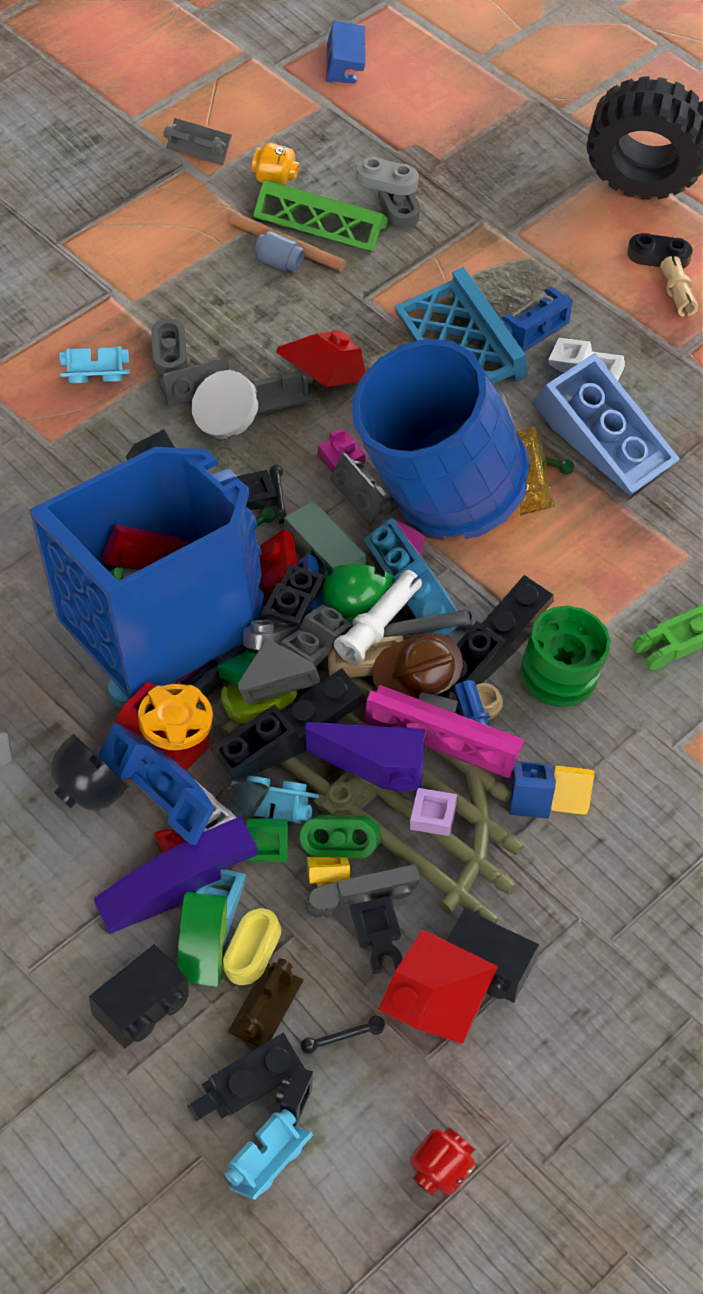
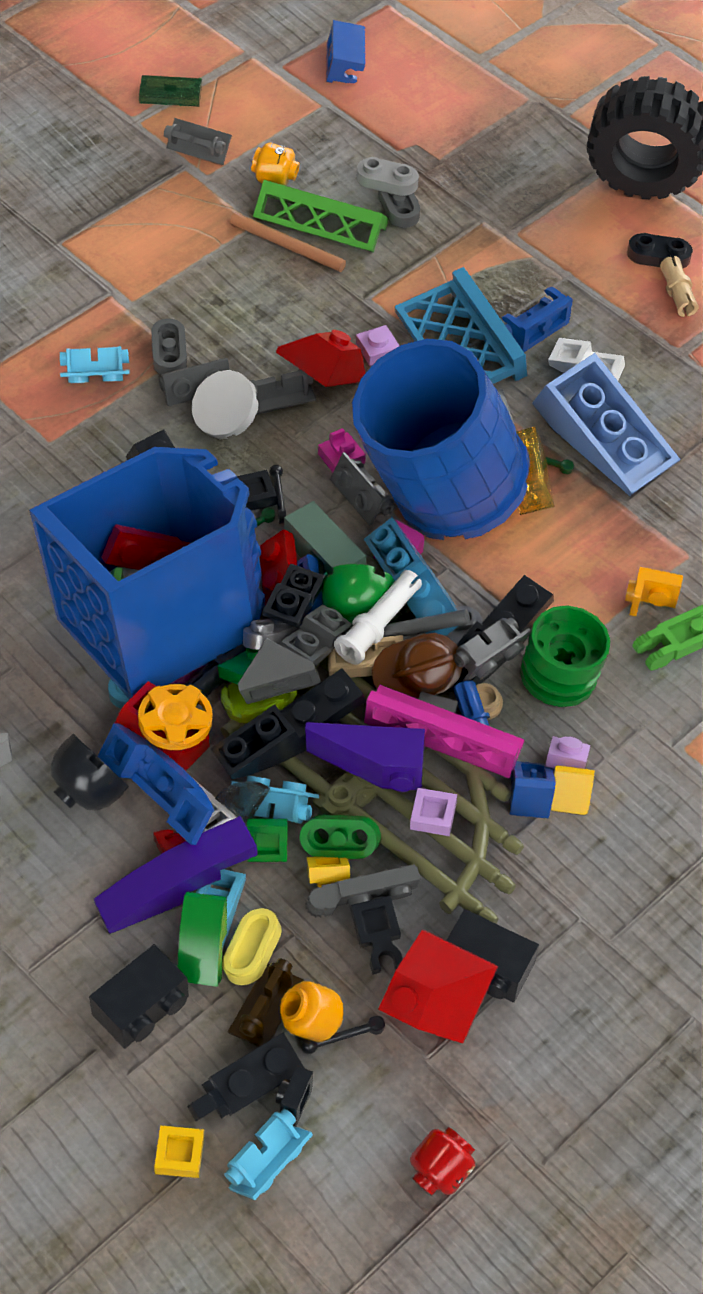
sand blue brick [254,231,305,273] -> none
none -> clear green tile [139,75,202,107]
none -> yellow plate [154,1125,204,1178]
none -> light orange head [280,981,344,1042]
none -> lavender plate [356,325,399,366]
none -> dark grey hinge [453,618,532,681]
none -> lavender plate [545,736,590,769]
none -> light orange bracket [625,567,683,617]

